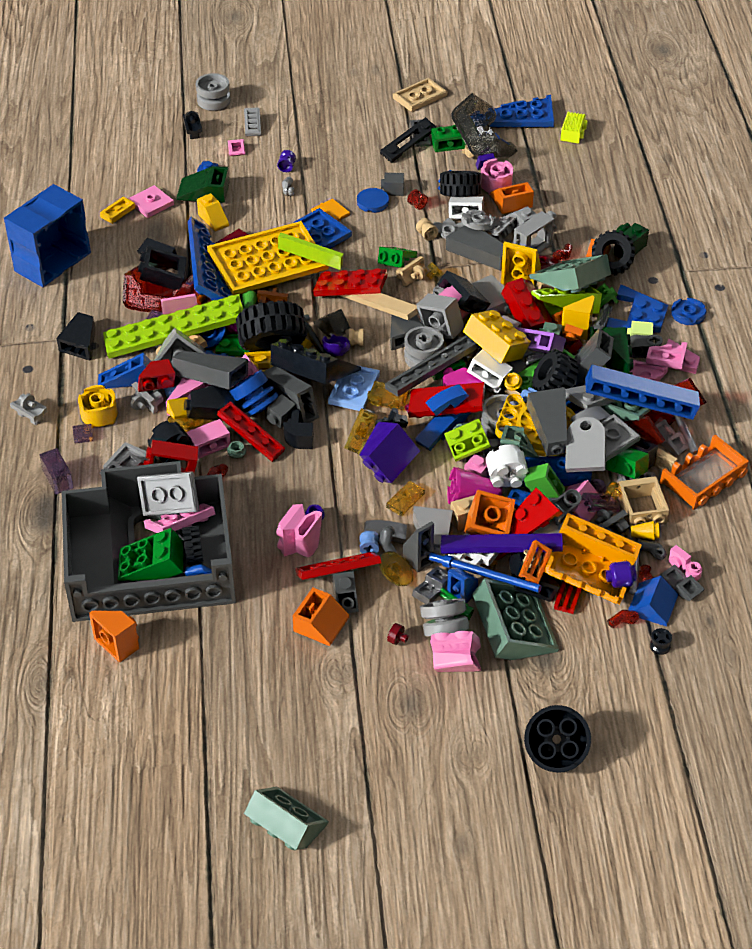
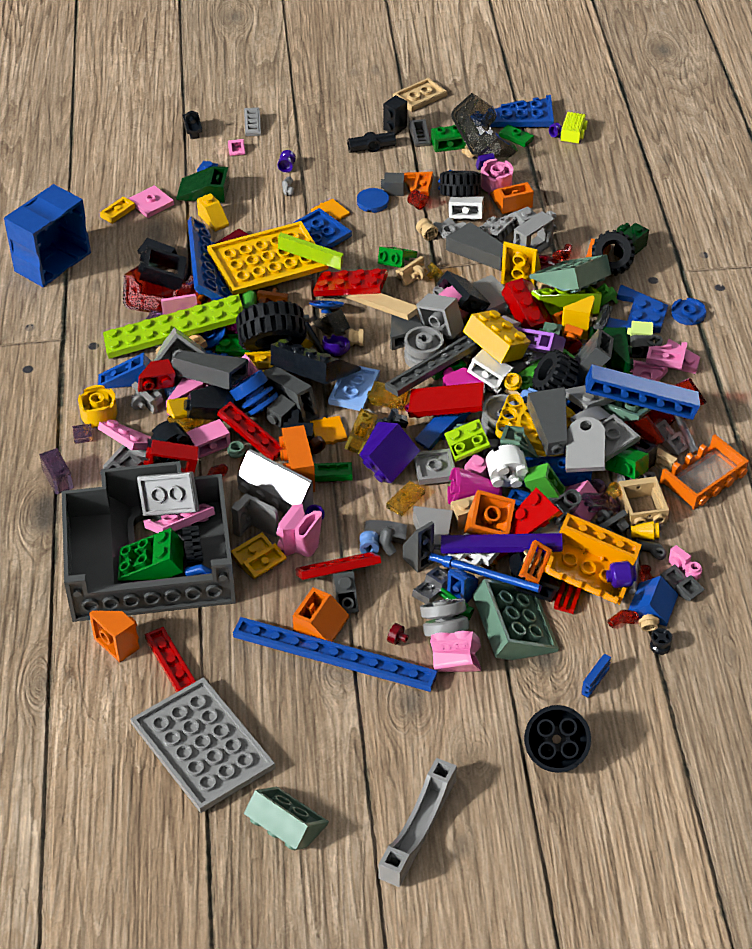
light grey hips [10,393,47,425] -> none
black slope [56,312,95,361] -> none
light grey wheel [196,73,231,111] -> none
clear yellow dish [379,551,414,586] -> none
black container [380,117,436,163] -> none
blue slope [425,384,469,416] -> none
light grey tile [461,210,495,230] -> none
none -> bright pink wing [98,420,151,450]
none -> light grey plate [130,677,275,813]
none -> red tile [144,627,196,692]
none -> light grey bracket [231,494,279,537]
none -> yellow slope [231,532,287,579]
none -> blue plate [233,617,437,692]
none -> slope [237,449,314,514]
none -> orange brick [279,425,315,492]
none -> reddish brown tile [308,436,326,454]
none -> blue dish [309,300,344,314]
none -> light orange piece [310,416,348,445]
none -> green plate [314,462,353,482]
none -> black piece [347,131,396,153]
none -> light grey arch [379,758,457,888]
none -> black brick [383,95,407,135]
none -> orange wing [404,171,434,197]
none -> light grey plate [413,448,455,485]
none -> green plate [499,125,534,147]
none -> dark purple plate [549,122,562,138]
none -> blue tile [582,654,611,698]
none -> tan plate [638,614,659,632]

